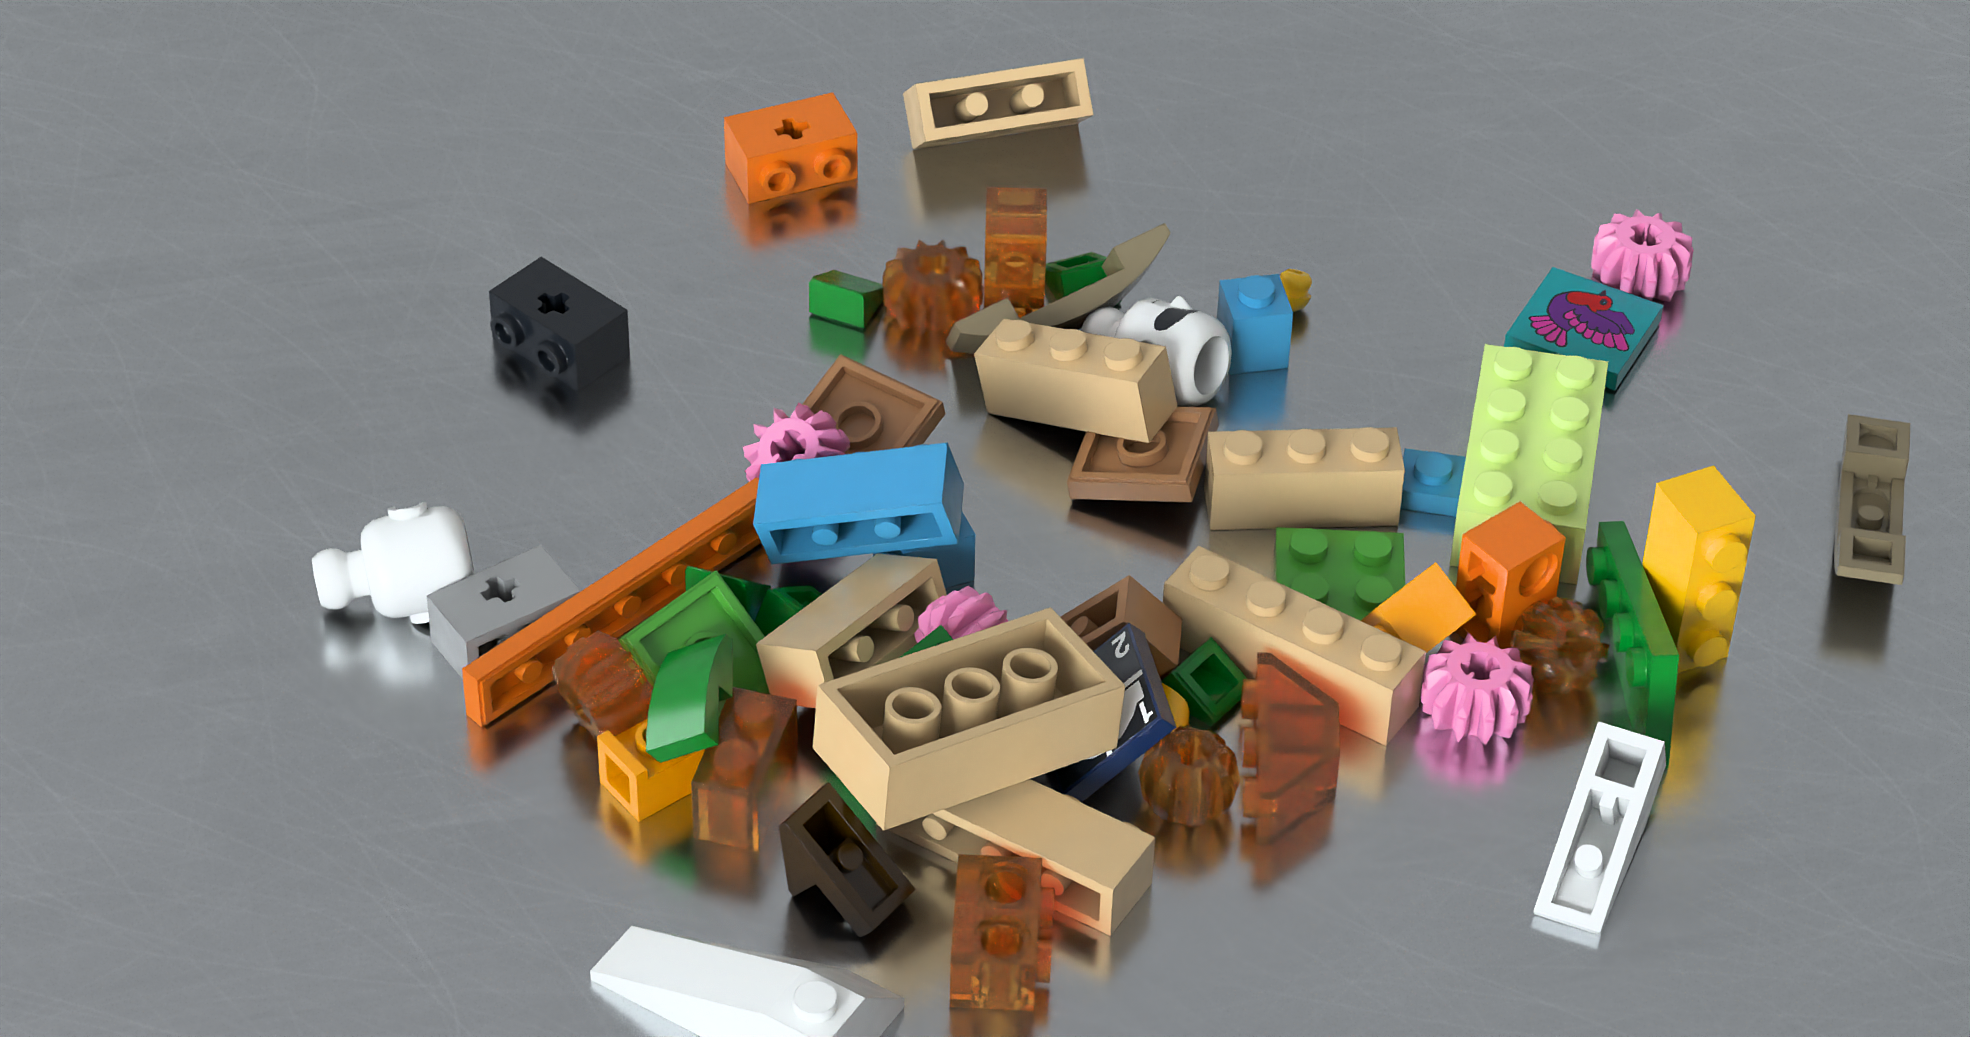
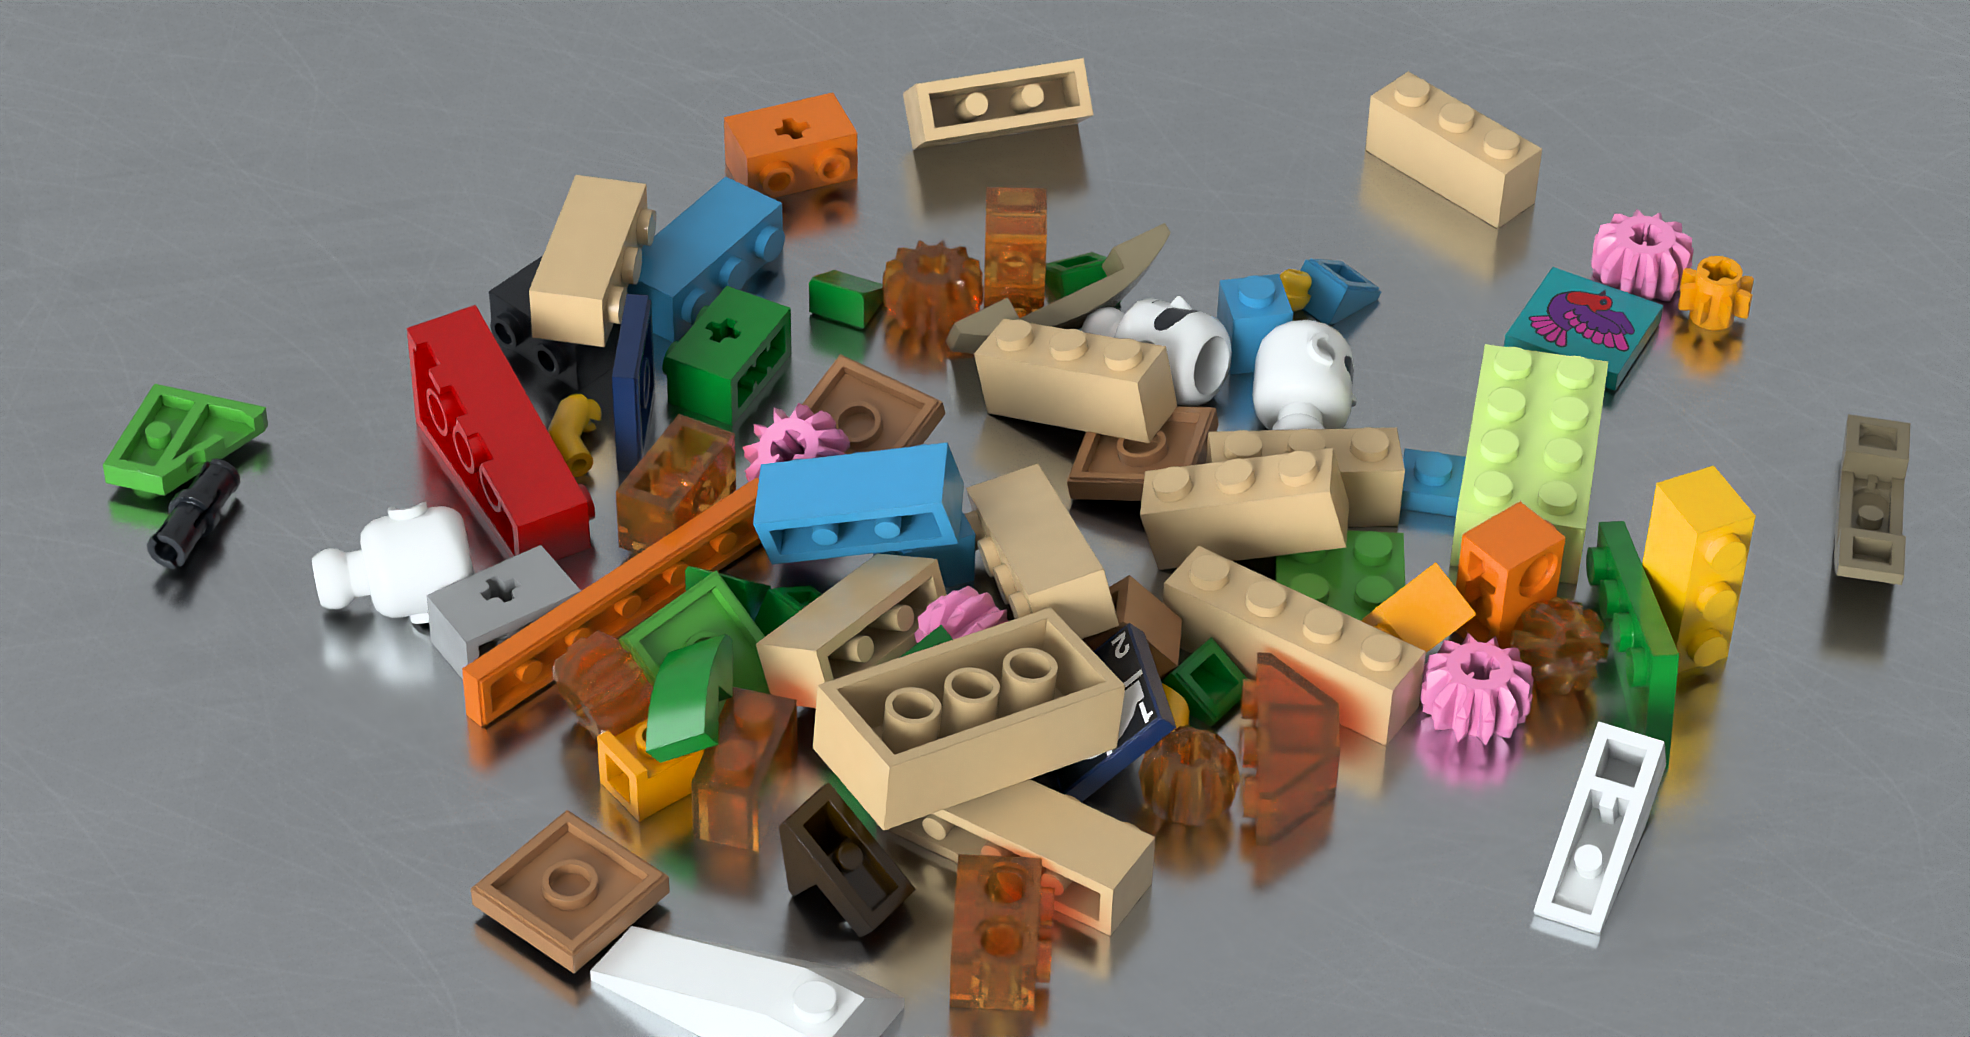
none -> bright green wing [103,384,268,496]
none -> black pin [147,459,240,569]
none -> red wedge [407,305,595,561]
none -> medium nougat plate [471,810,670,973]
none -> tan brick [529,175,656,347]
none -> yellow arm [547,394,602,477]
none -> dark blue tile [612,294,655,472]
none -> clear orange brick [616,414,736,554]
none -> dark azure brick [627,177,785,342]
none -> green brick [662,286,792,426]
none -> tan brick [964,464,1119,639]
none -> tan brick [1140,447,1349,570]
none -> white piece [1252,320,1357,430]
none -> dark azure slope [1300,258,1381,325]
none -> tan brick [1365,71,1542,229]
none -> light orange gear [1678,256,1754,331]

